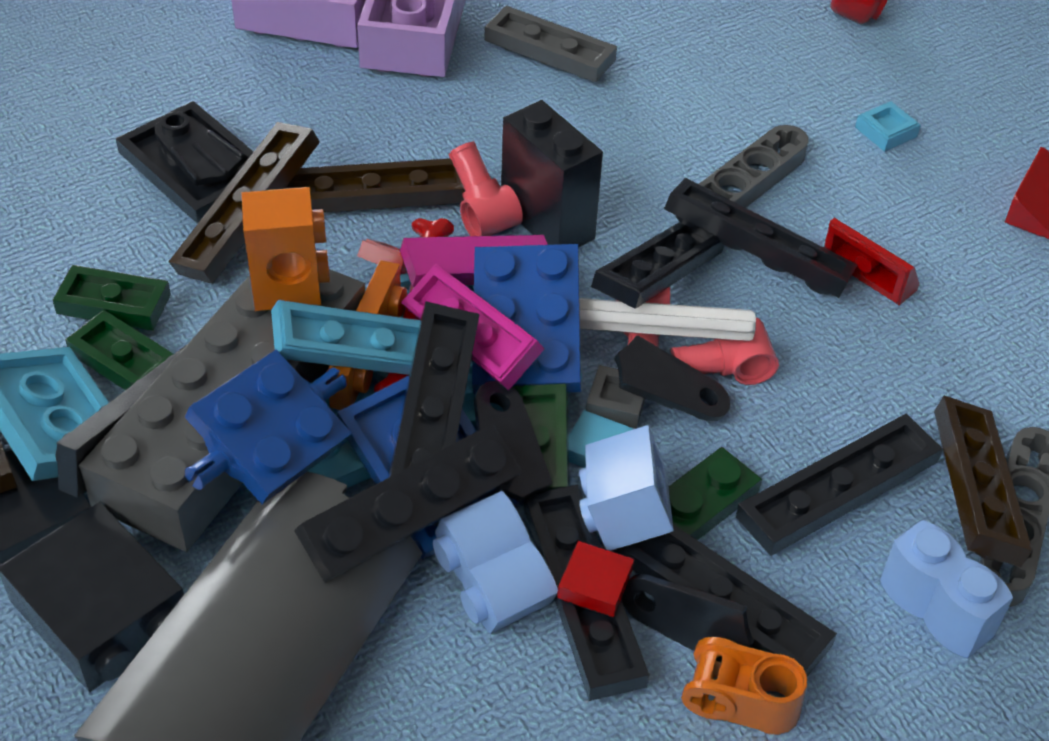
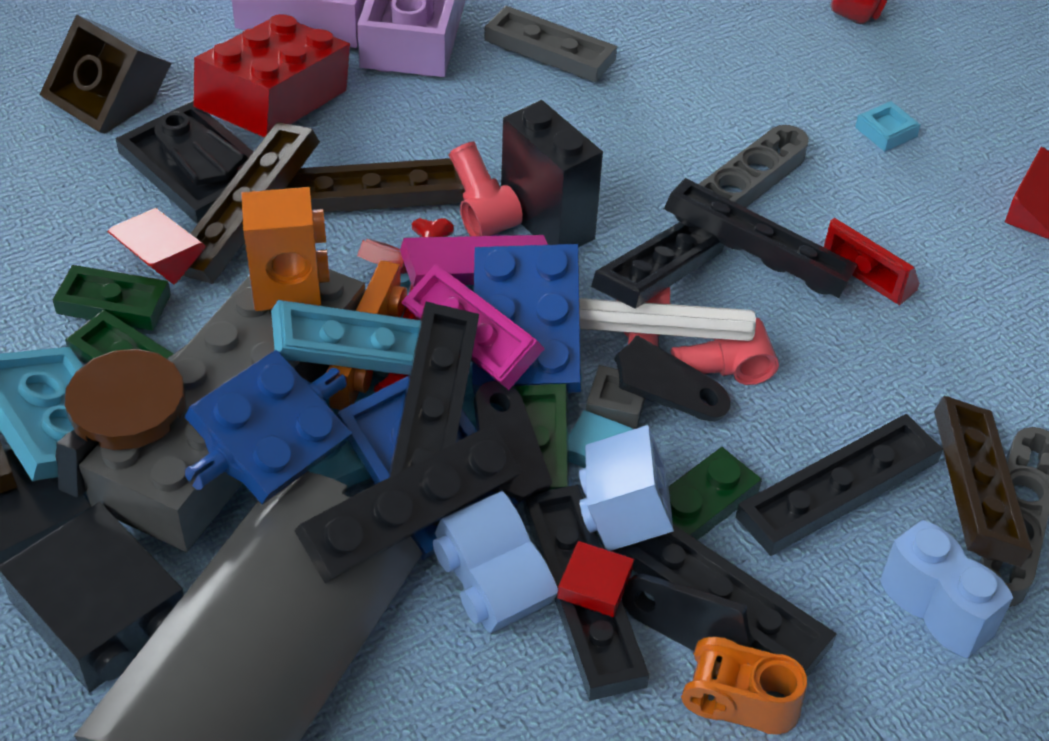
none -> dark brown slope [39,14,171,134]
none -> reddish brown tile [65,349,186,450]
none -> slope [107,208,206,285]
none -> red brick [193,14,350,138]

